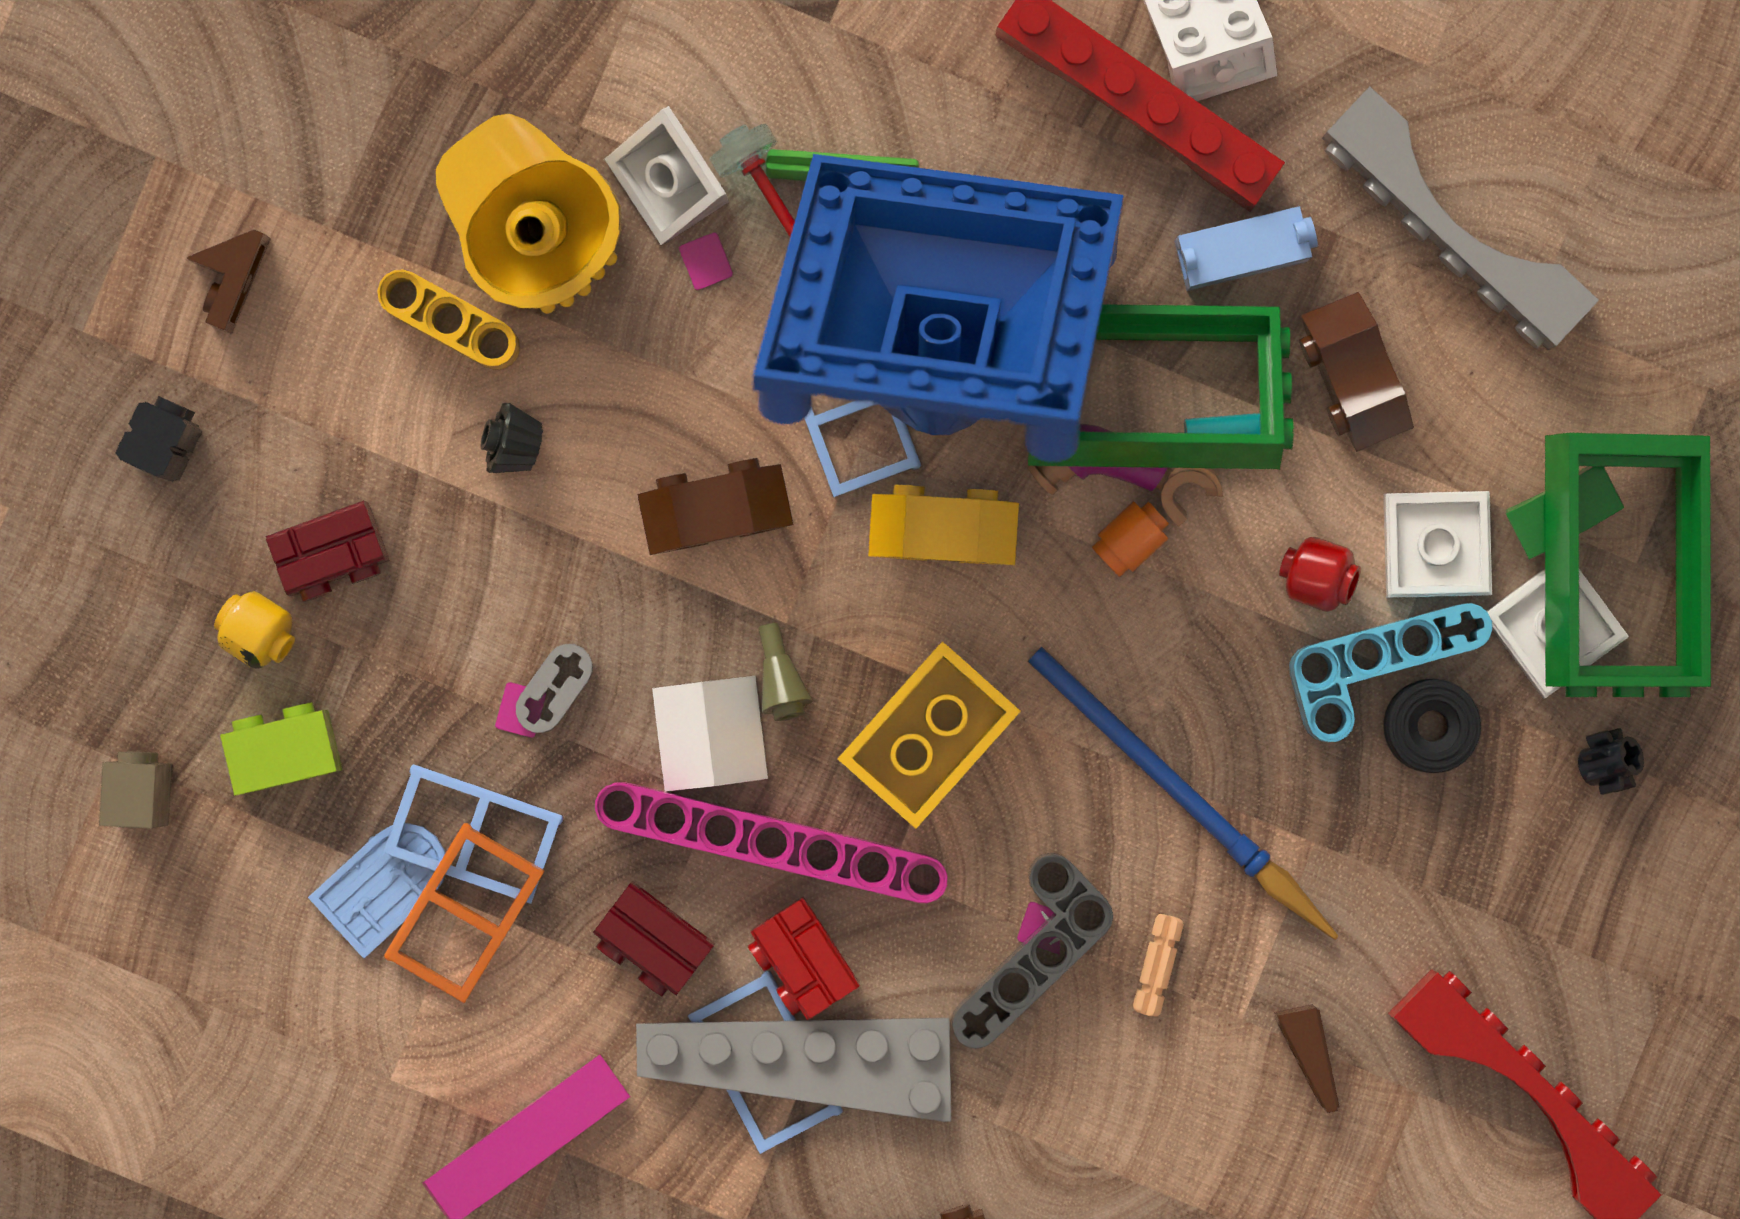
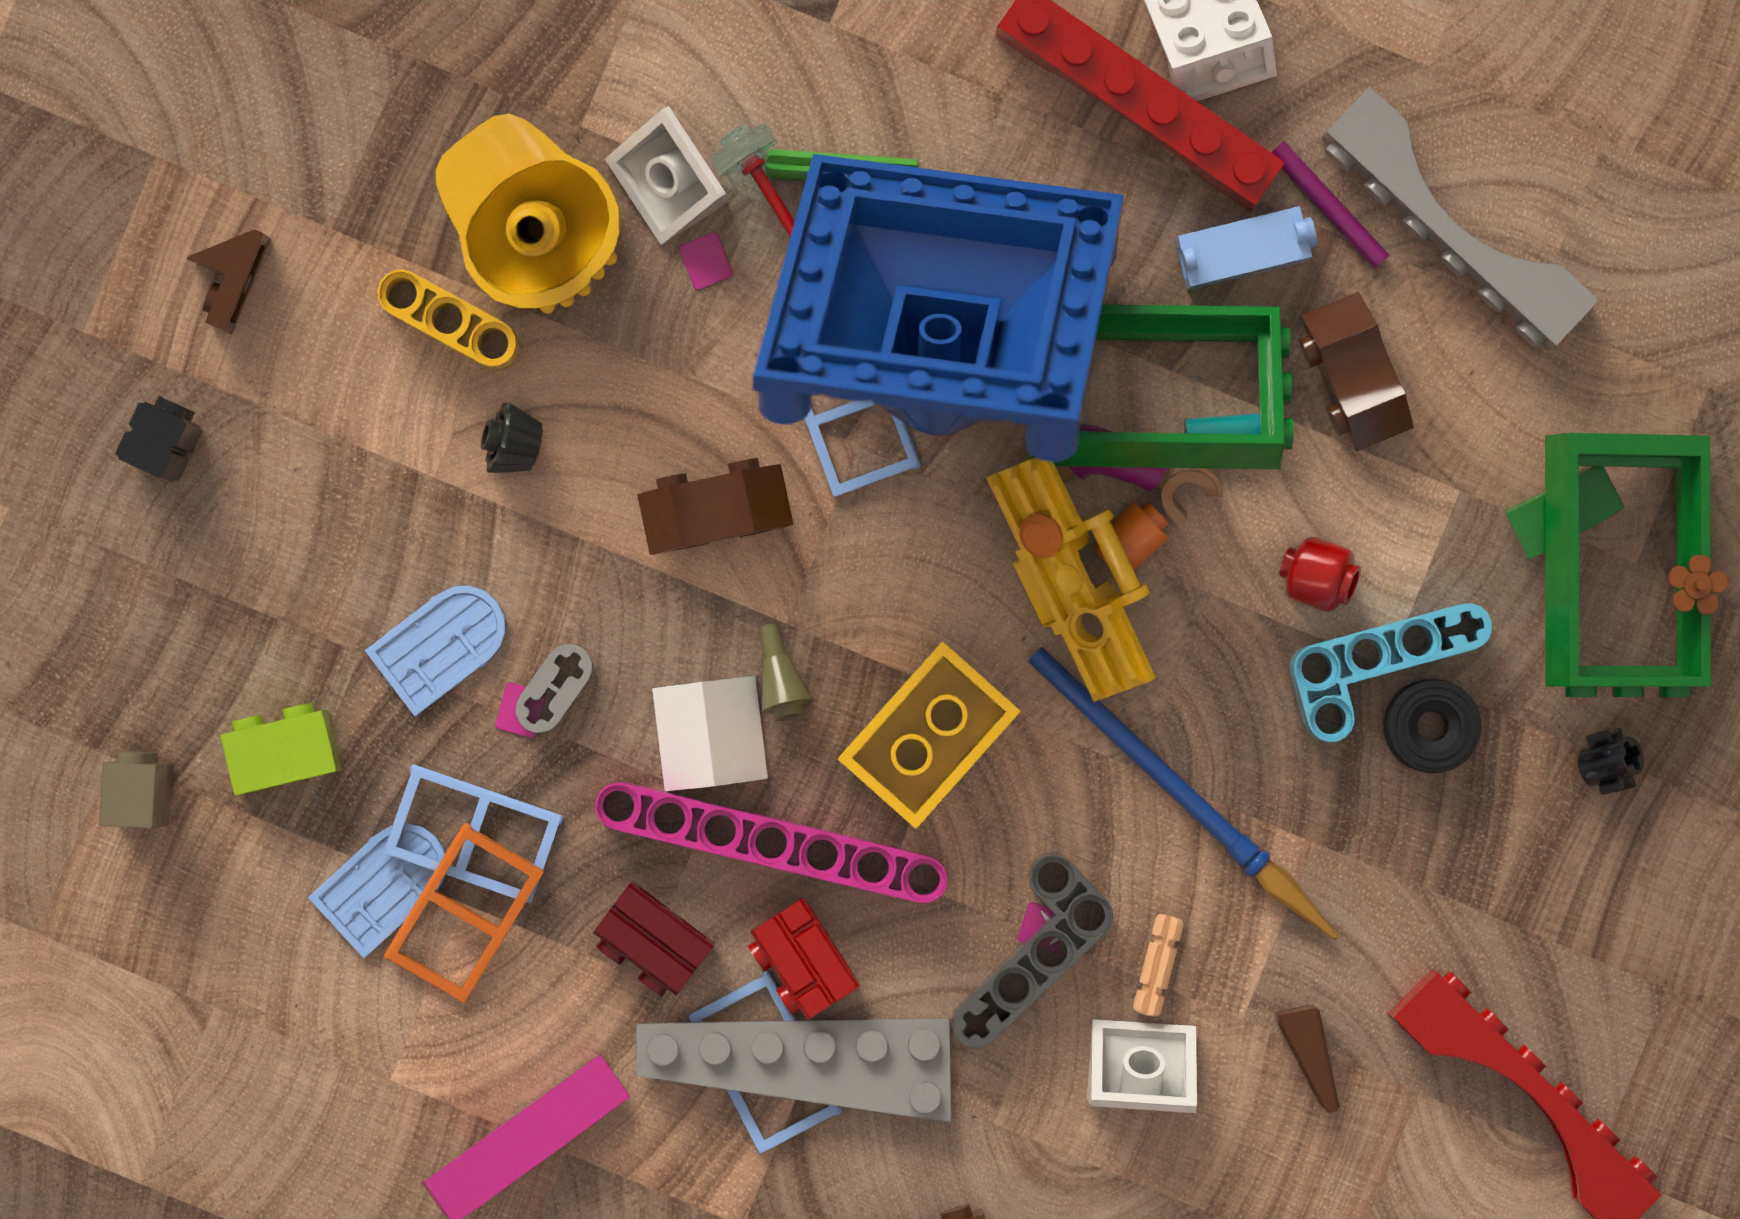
yellow head [214,591,295,669] -> none
dark red brick [265,500,390,602] -> none
yellow brick [868,485,1019,565] -> none
white tile [1384,491,1492,598] -> none
white tile [1487,568,1629,698] -> none
none -> light blue window [364,586,506,717]
none -> yellow piece [986,457,1156,702]
none -> white slope [1087,1019,1197,1113]
none -> magenta bar [1271,141,1389,269]
none -> dark orange plant [1667,555,1729,615]

